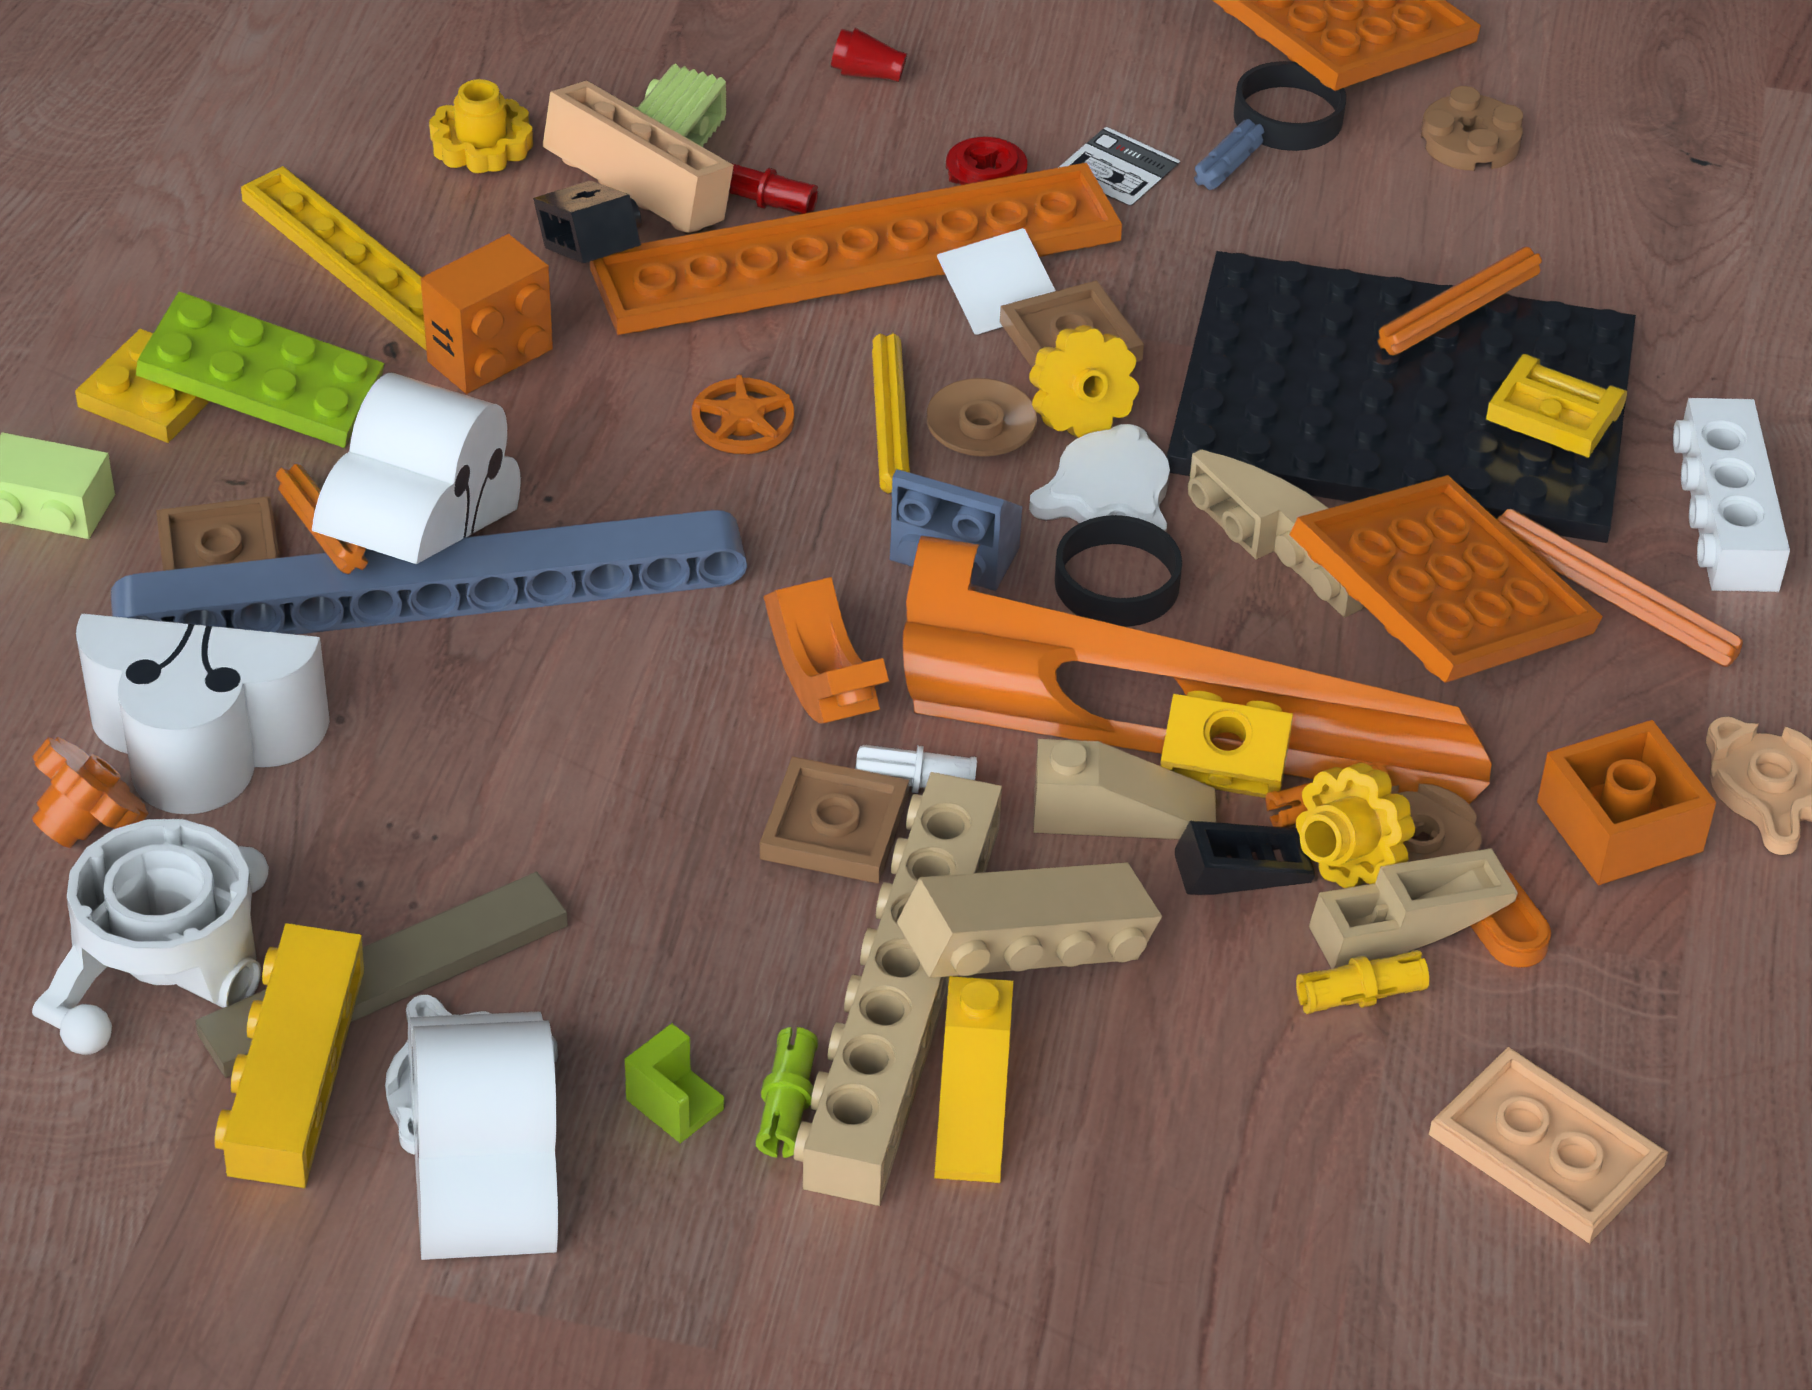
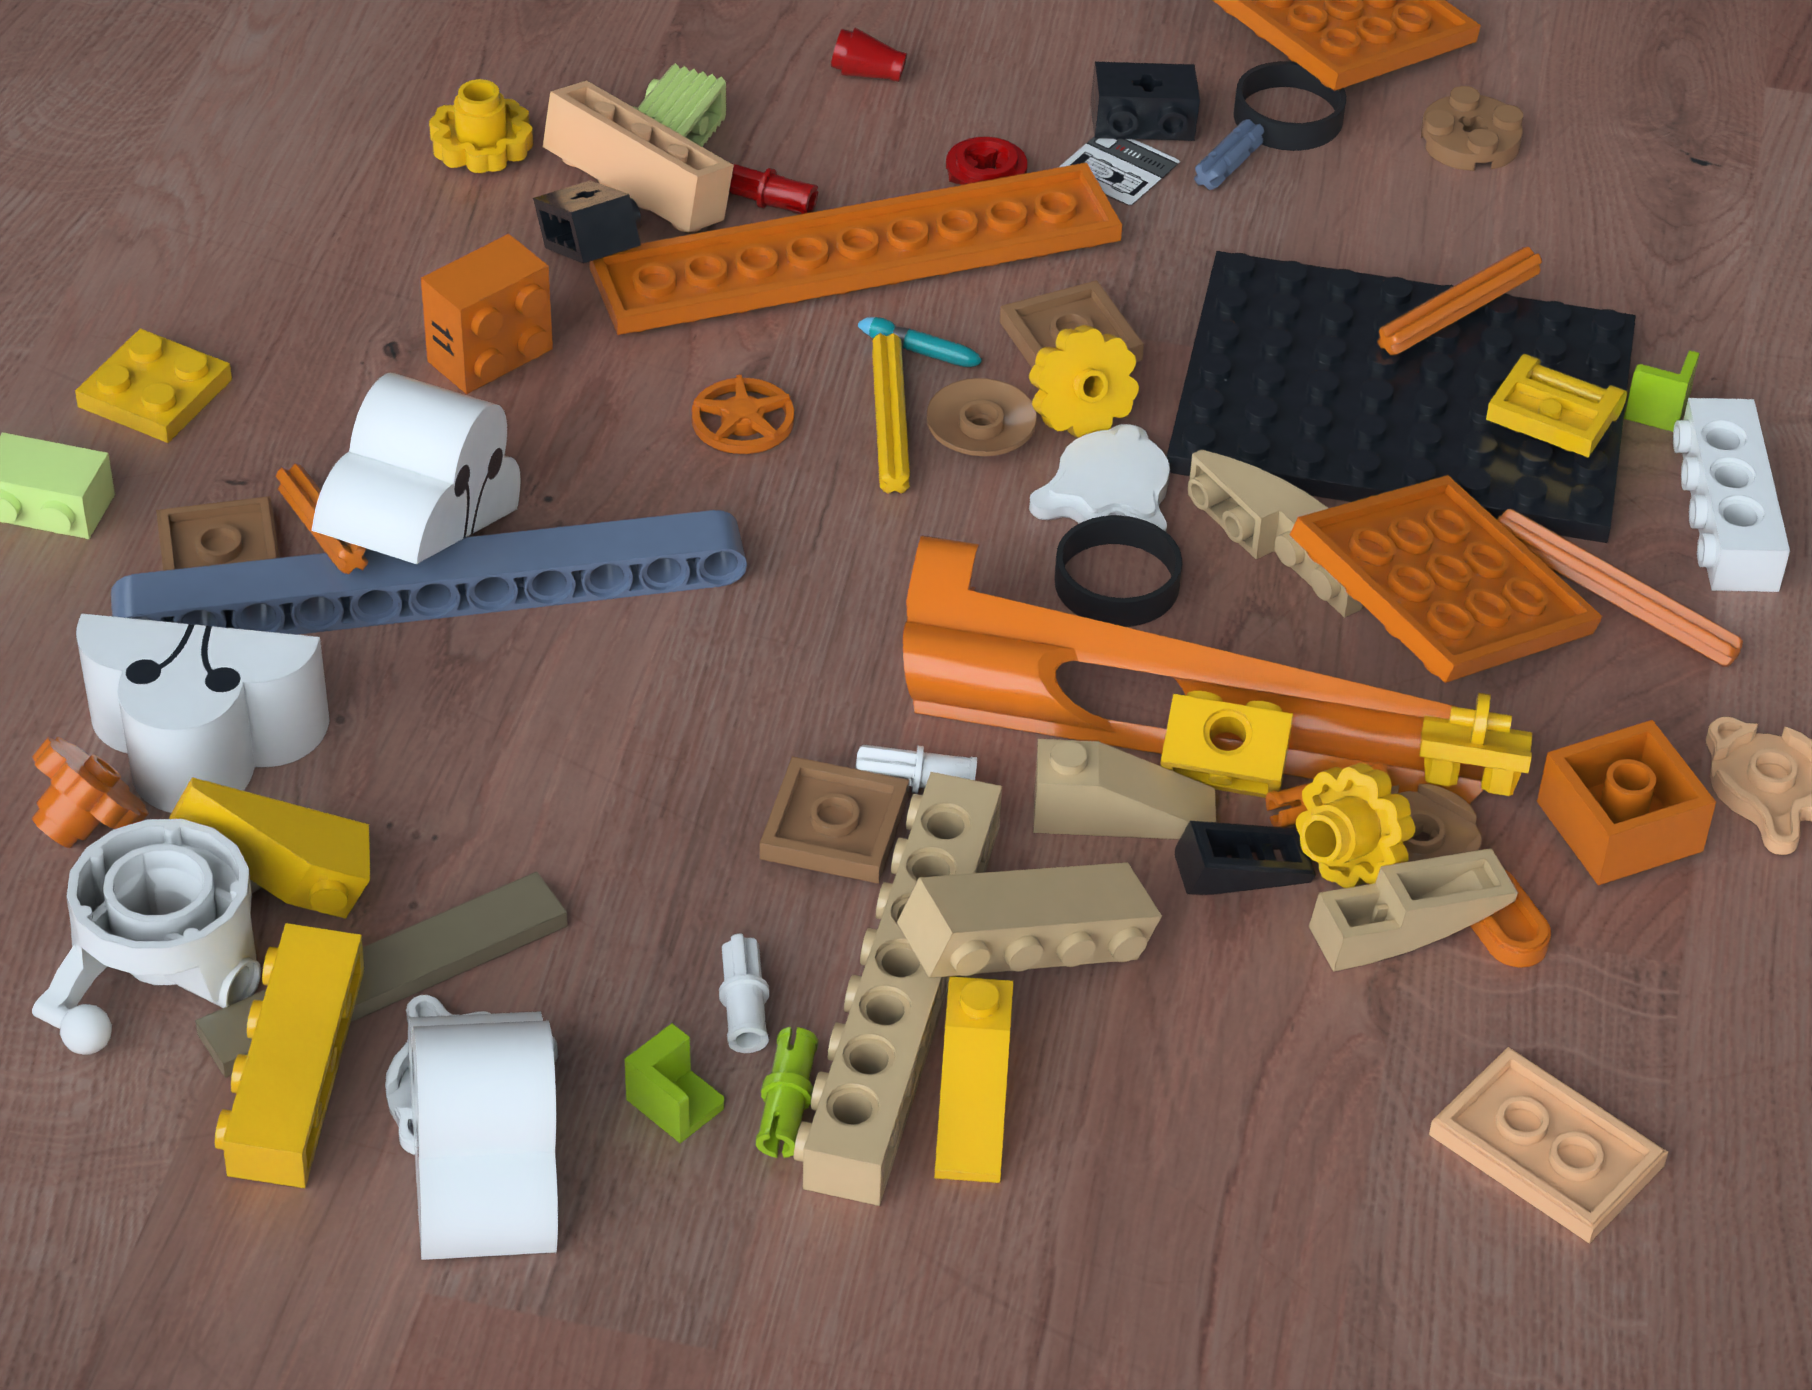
lime plate [136,291,384,448] -> none
yellow tile [241,166,426,350] -> none
orange arch [763,577,889,723] -> none
sand blue slope [890,469,1022,591] -> none
white sticker [937,228,1056,335] -> none
yellow pin [1296,950,1429,1014] -> none
none -> yellow slope [169,777,370,919]
none -> white axle [719,933,769,1053]
none -> teal piece [858,317,982,367]
none -> black brick [1090,62,1200,141]
none -> yellow hips [1419,693,1532,796]
none -> lime panel [1624,350,1700,432]

